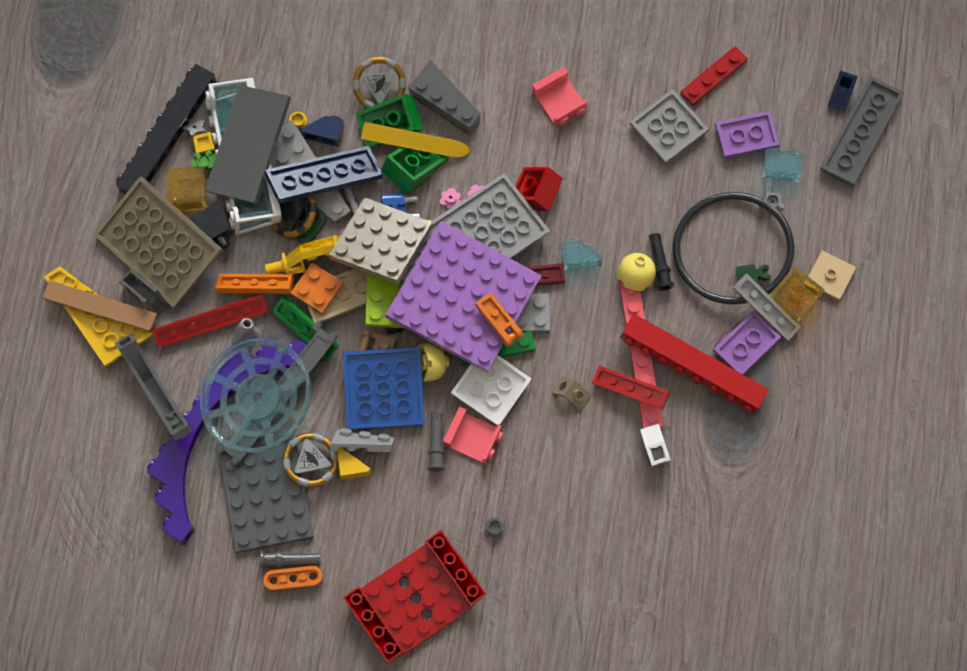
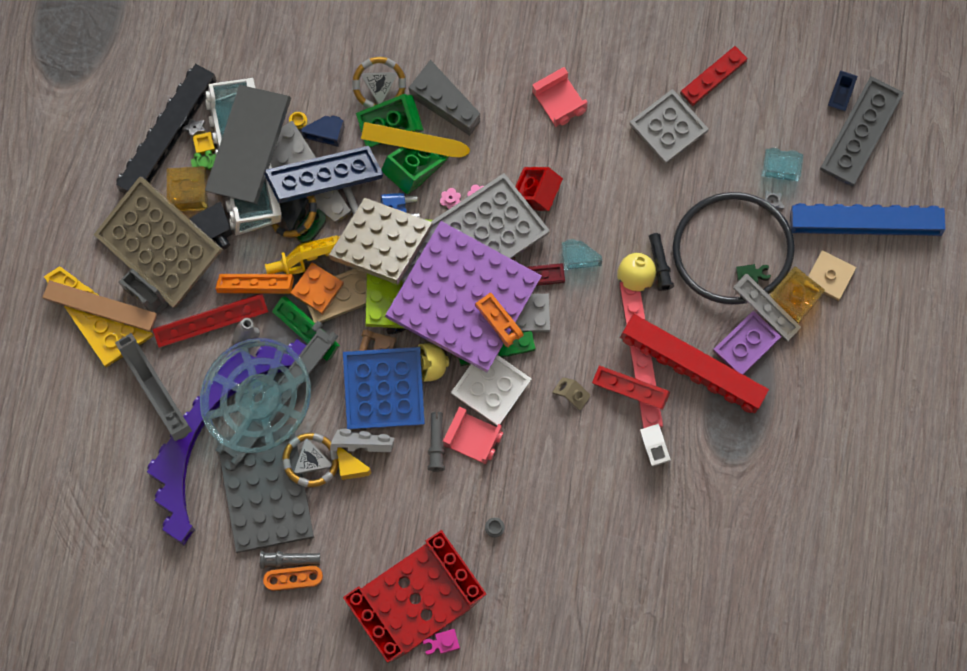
medium lavender plate [715,111,779,159] -> none
none -> dark pink plate [423,629,460,655]
none -> blue brick [790,203,946,236]

